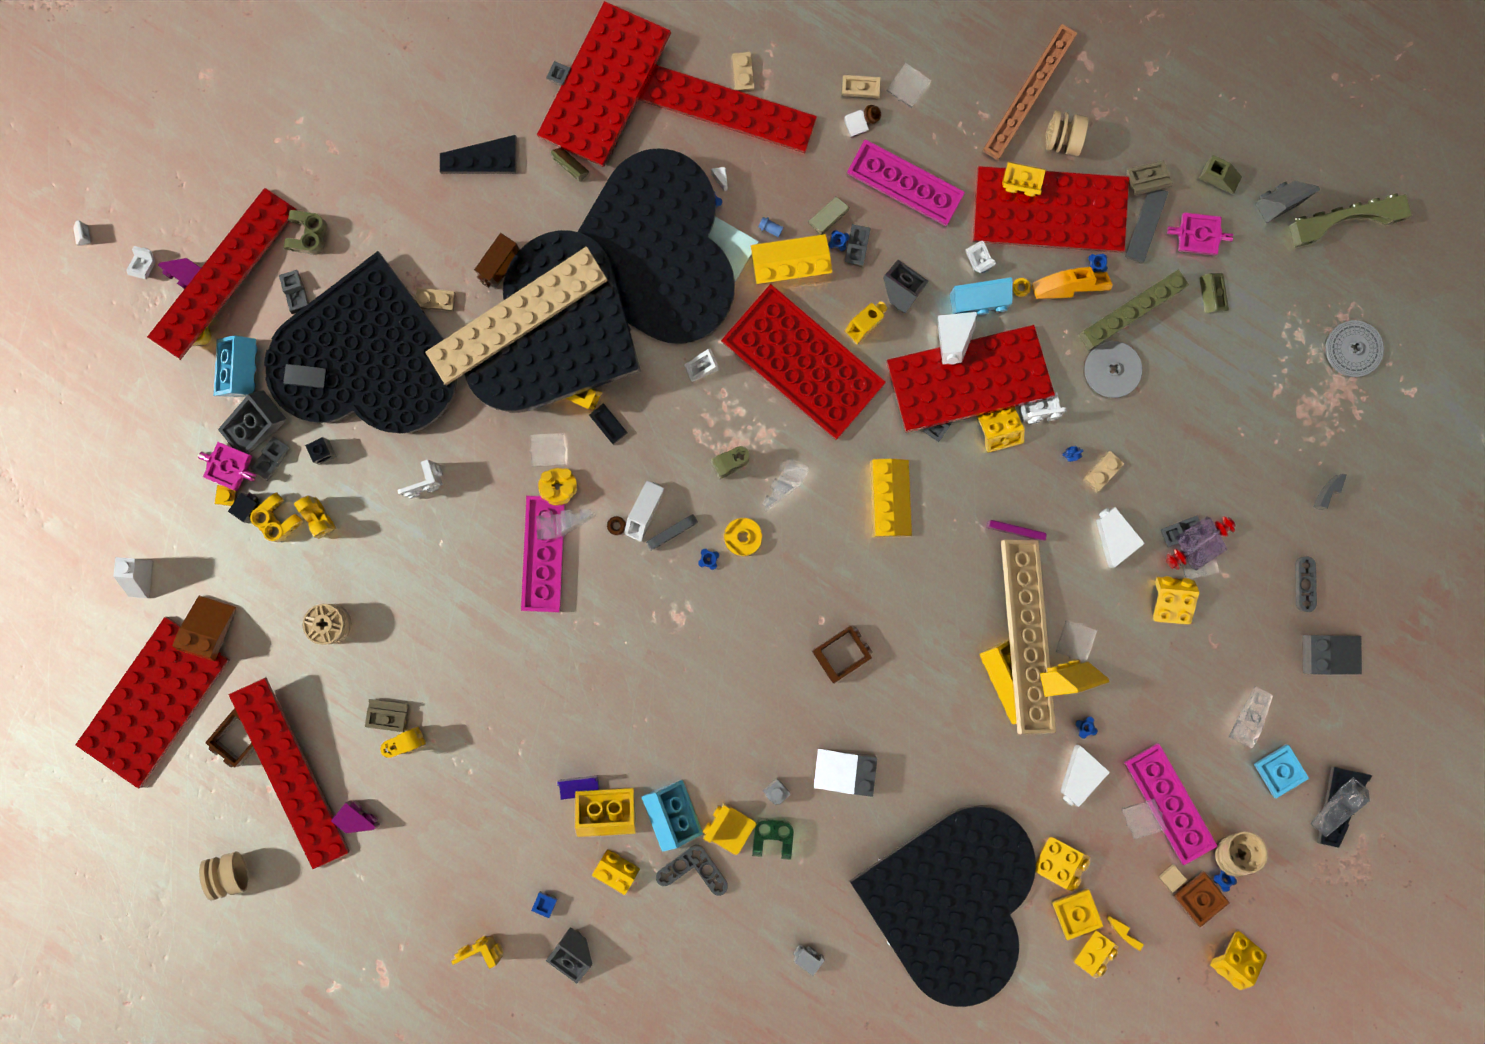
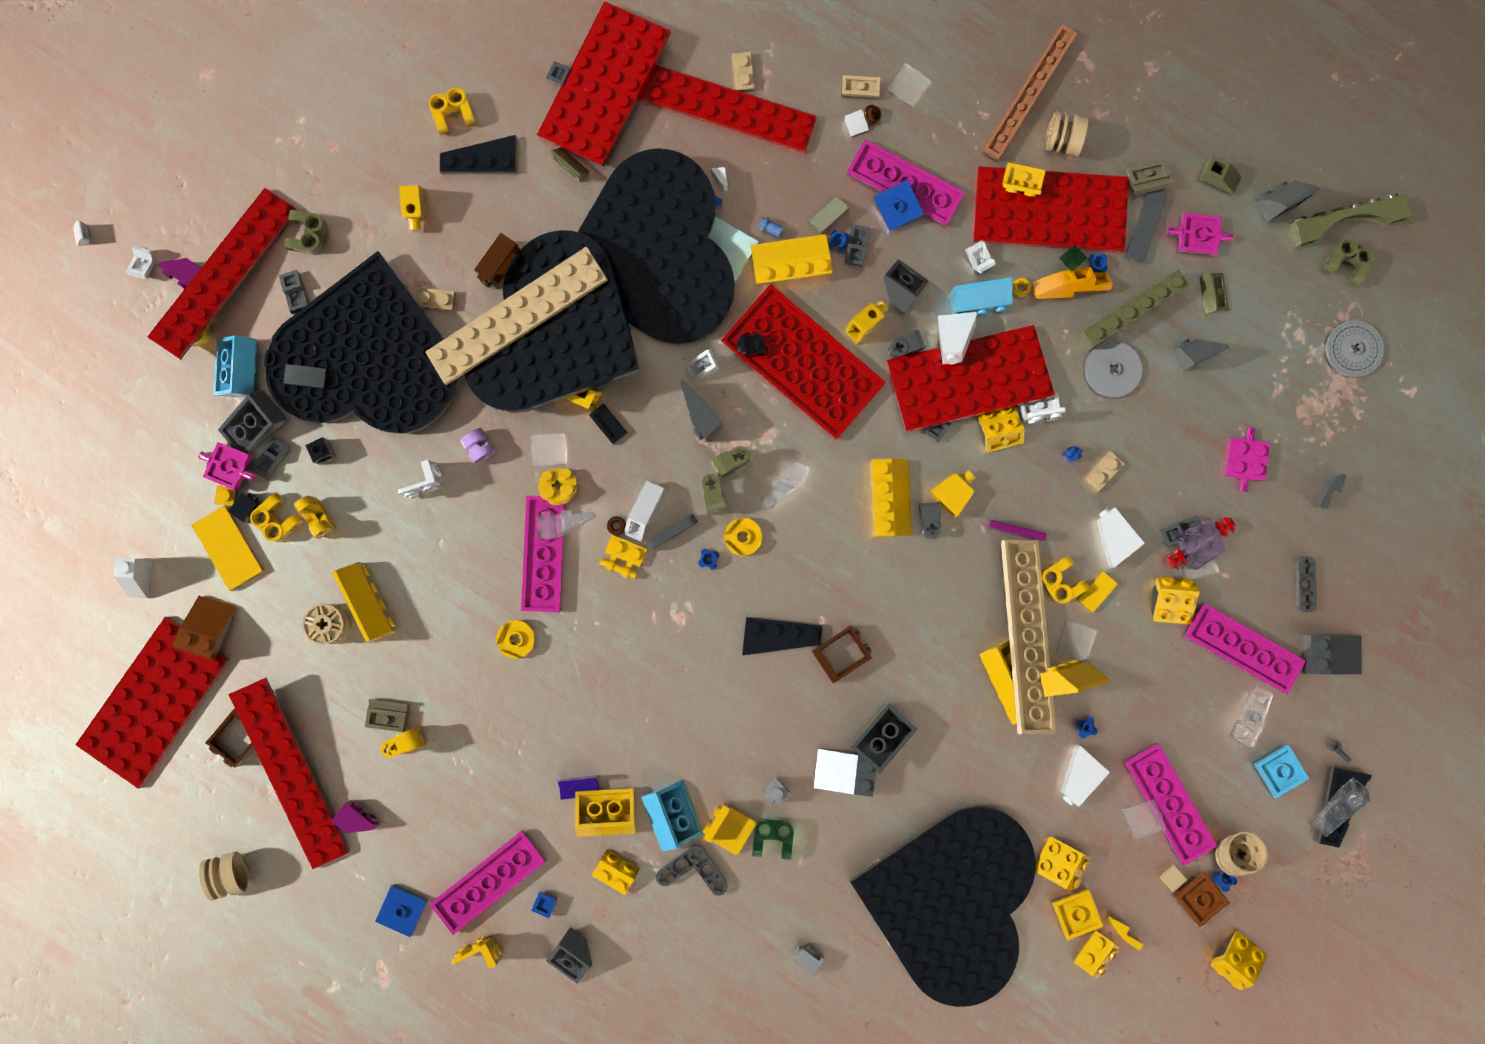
none -> yellow tile [191,505,264,591]
none -> yellow slope [332,562,396,642]
none -> blue plate [375,884,428,937]
none -> yellow torso [399,185,426,230]
none -> yellow piece [429,87,476,135]
none -> dark pink plate [429,830,546,935]
none -> lavender wheel [460,428,495,464]
none -> yellow plate [496,620,535,659]
none -> yellow plate [599,535,647,579]
none -> dark grey slope [680,380,723,442]
none -> olive piece [702,474,727,515]
none -> black bracket [736,334,765,357]
none -> black wing [742,617,823,656]
none -> dark grey slope [851,703,918,773]
none -> blue plate [873,179,924,231]
none -> dark grey piece [888,329,926,358]
none -> dark grey piece [919,502,941,540]
none -> yellow torso [929,470,976,518]
none -> yellow piece [1042,555,1090,604]
none -> clear green bracket [1059,244,1088,272]
none -> yellow tile [1077,571,1118,613]
none -> dark grey slope [1174,339,1229,370]
none -> dark pink plate [1184,603,1306,694]
none -> dark pink plate [1225,427,1270,492]
none -> olive piece [1323,238,1376,286]
none -> dark grey hand [1327,740,1351,763]

